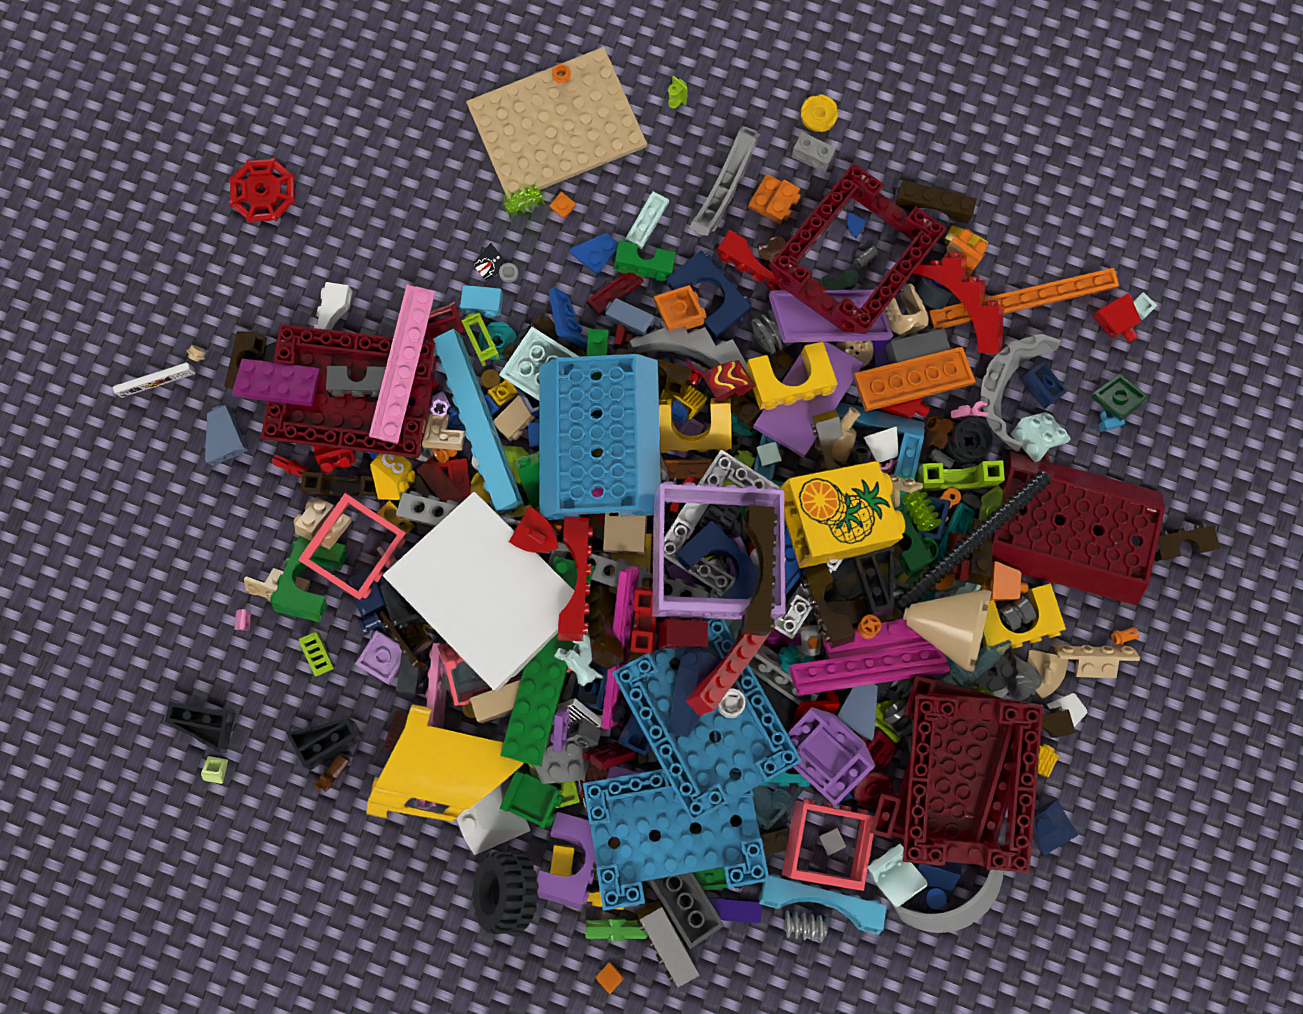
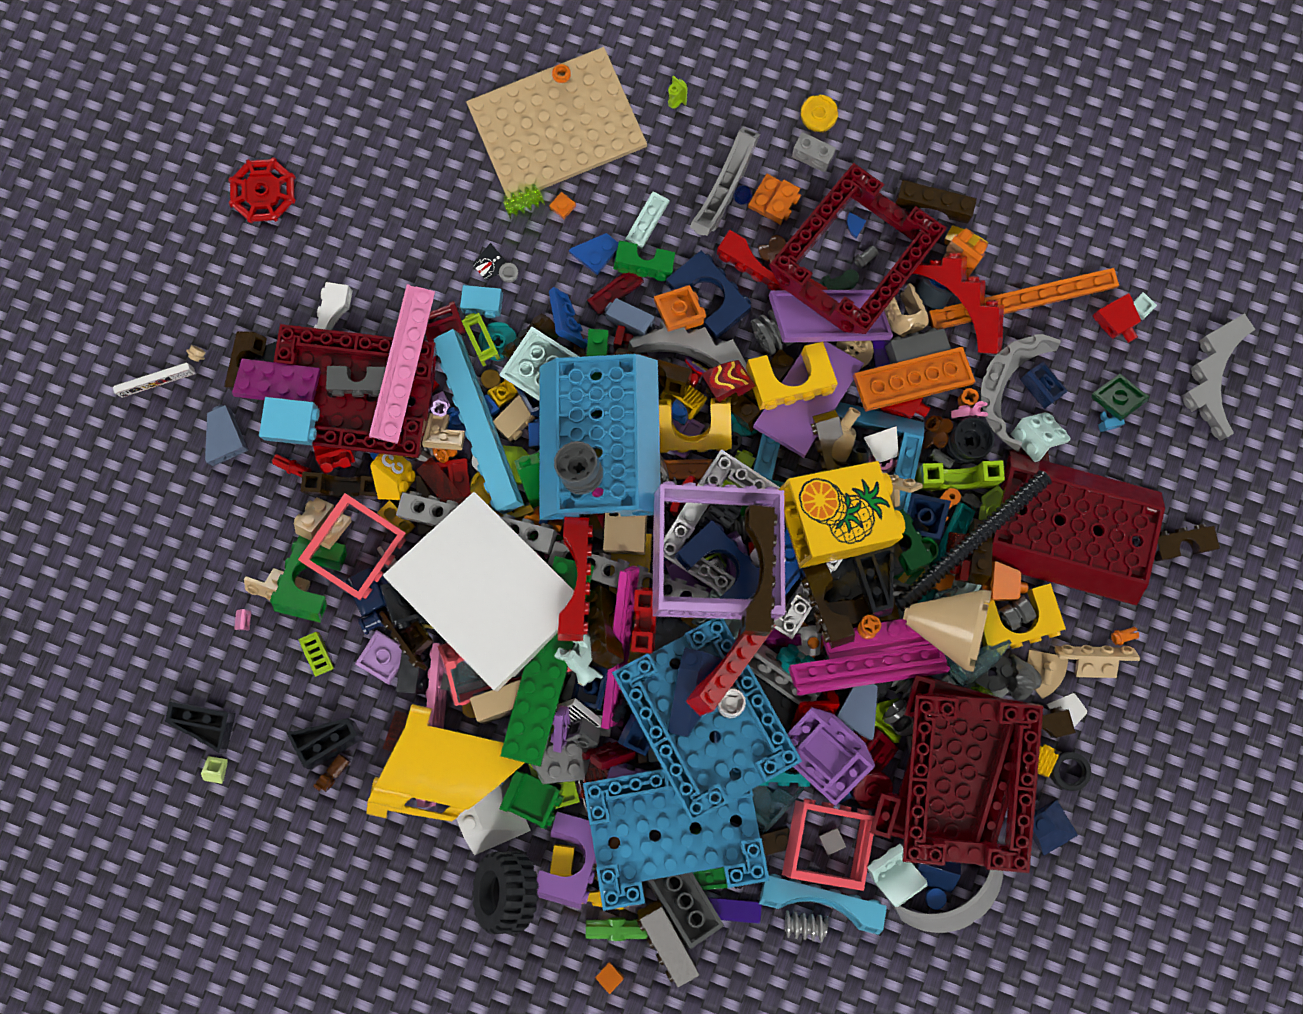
red shield [509,507,559,553] -> none
dark red brick [658,616,708,649] -> none
light aqua tile [756,442,781,467] -> none
clear neon green piece [902,488,943,531] -> none
none -> medium azure brick [259,397,320,446]
none -> dark grey wheel [554,441,603,495]
none -> clear blue plate [733,185,752,205]
none -> orange bush [957,388,979,408]
none -> black tyre [1050,752,1092,791]
none -> light grey arch [1182,313,1255,441]

